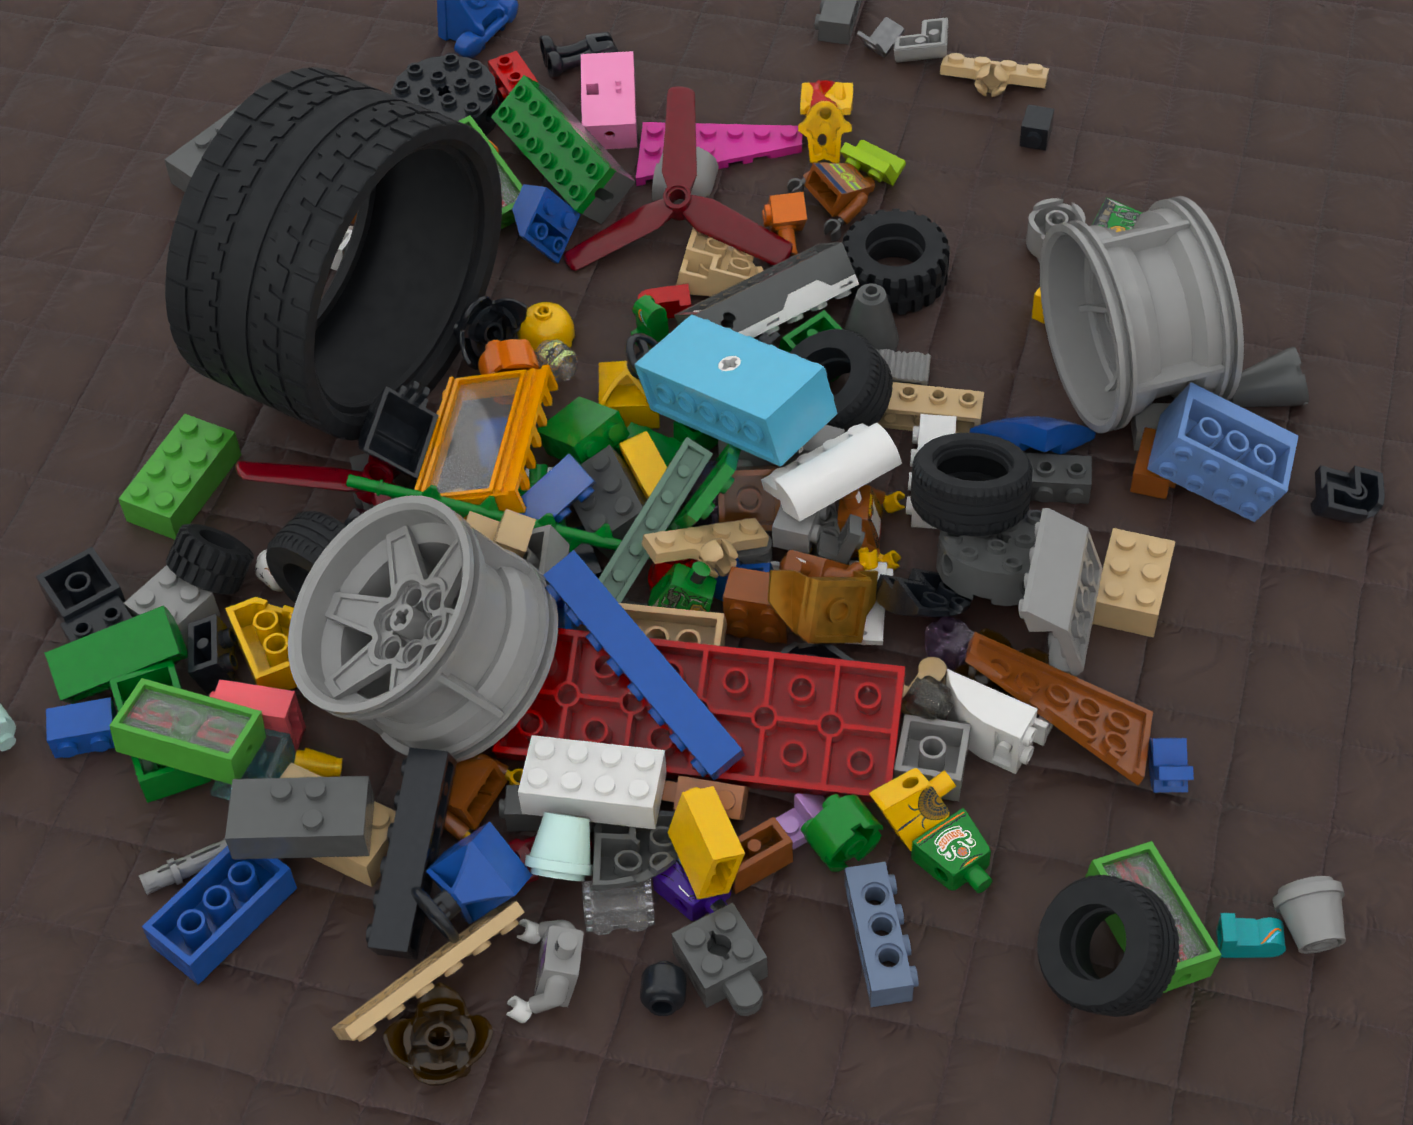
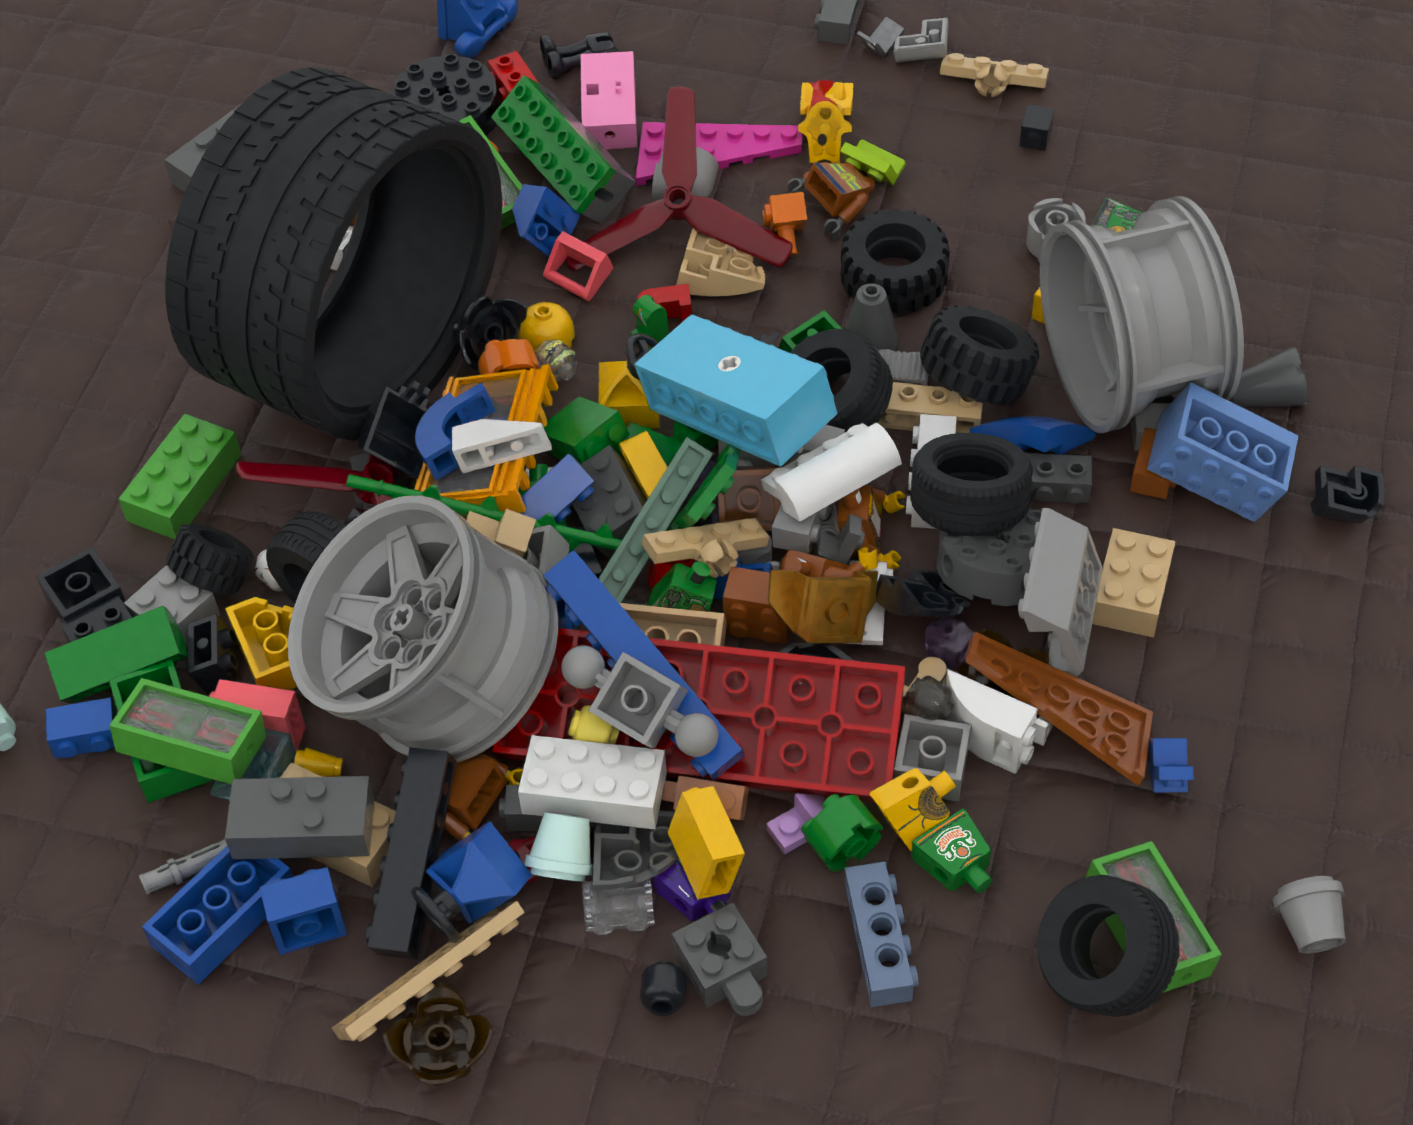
light grey torso [506,919,584,1023] -> none
dark grey piece [674,242,859,338] -> none
dark orange brick [731,817,793,894] -> none
teal leg [1216,913,1286,958] -> none
none -> blue brick [260,867,347,955]
none -> blue arch [415,383,496,481]
none -> white slope [452,419,552,473]
none -> coral tile [543,231,614,301]
none -> light grey brick [561,646,719,757]
none -> light yellow head [568,705,619,745]
none -> black tyre [920,305,1040,405]

